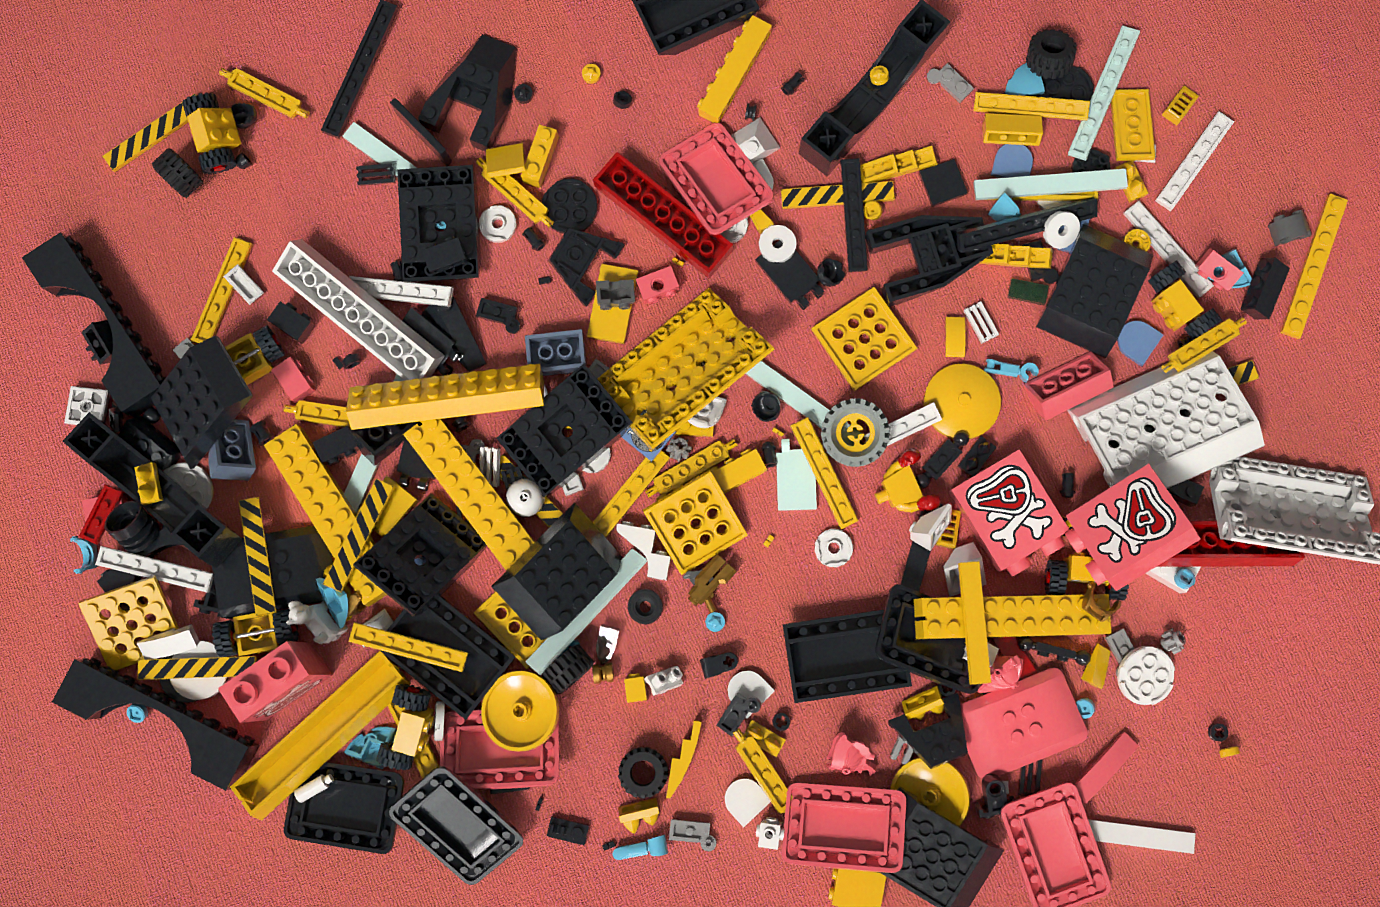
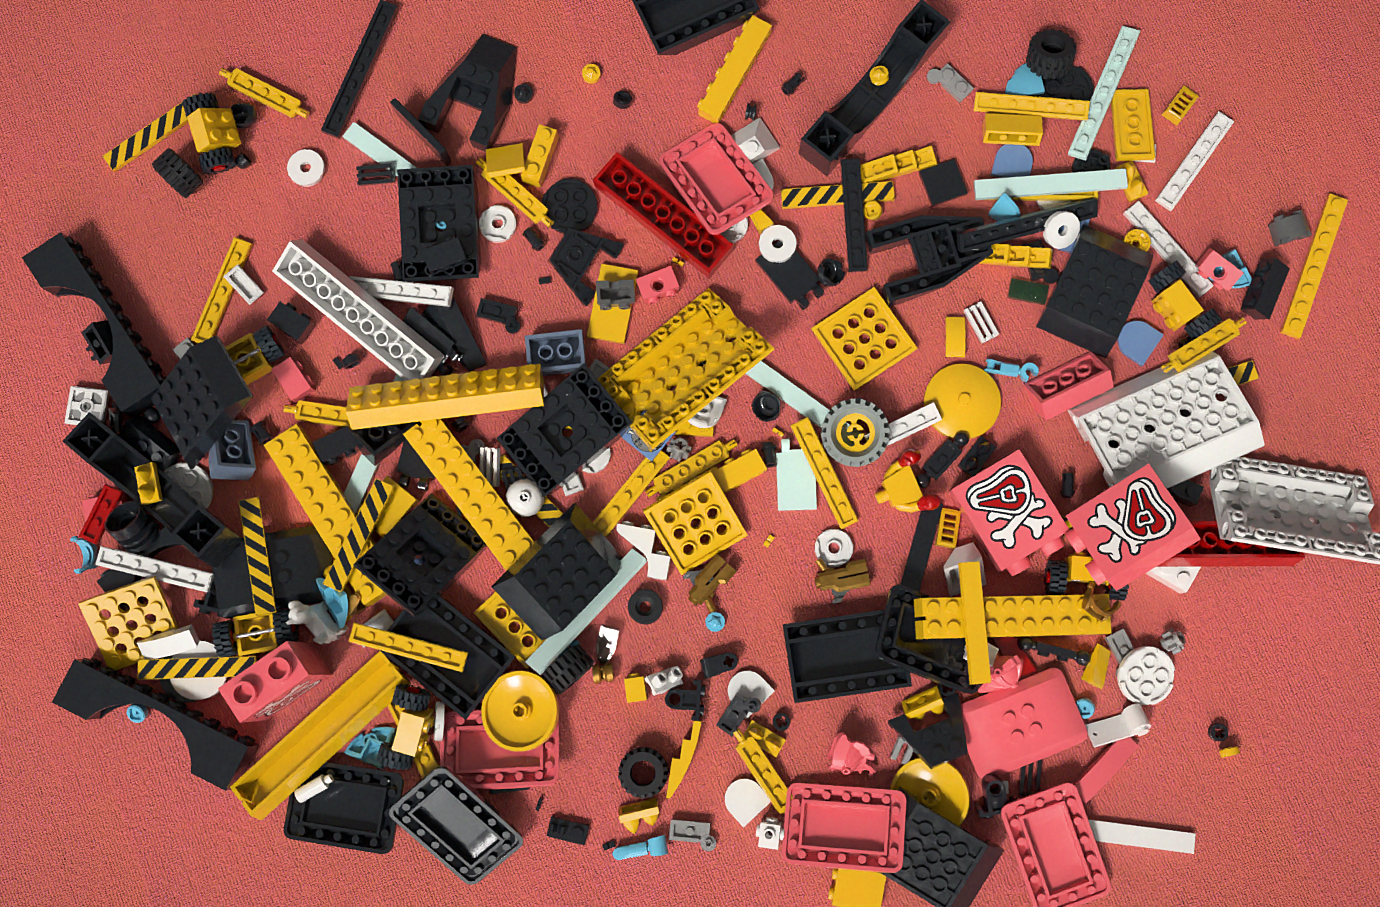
white slope [909,504,952,551] -> none
medium azure tile [1174,568,1196,589] -> none
none -> white tile [287,149,325,187]
none -> black pin [665,680,705,721]
none -> pearl gold piece [814,558,871,604]
none -> white door [1085,704,1151,748]

